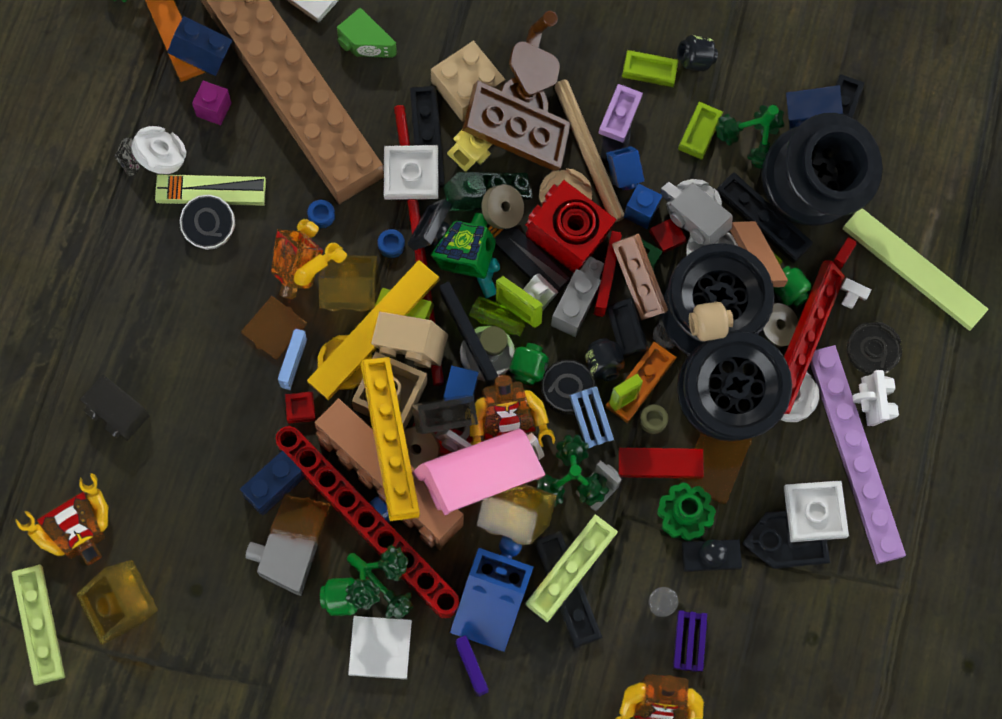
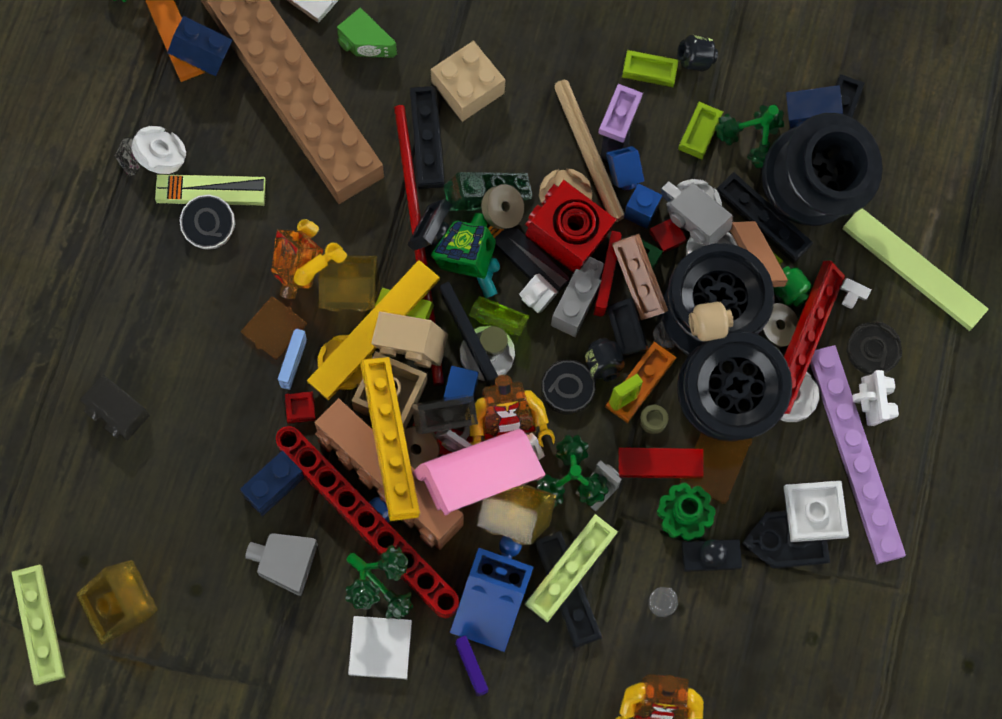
torso [16,473,109,565] -> none
magenta brick [192,81,231,126] -> none
clear orange piece [271,495,330,542] -> none
blue tile [307,200,335,228] -> none
green head [320,578,358,616] -> none
blue tile [378,229,405,258] -> none
white tile [384,145,438,200] -> none
light yellow brick [447,130,492,172] -> none
plate [462,10,571,171] -> none
lime tile [496,276,543,328] -> none
green head [509,343,549,386] -> none
light blue tile [569,387,614,448] -> none
dark purple tile [673,610,707,672] -> none
red tile [833,237,856,271] -> none

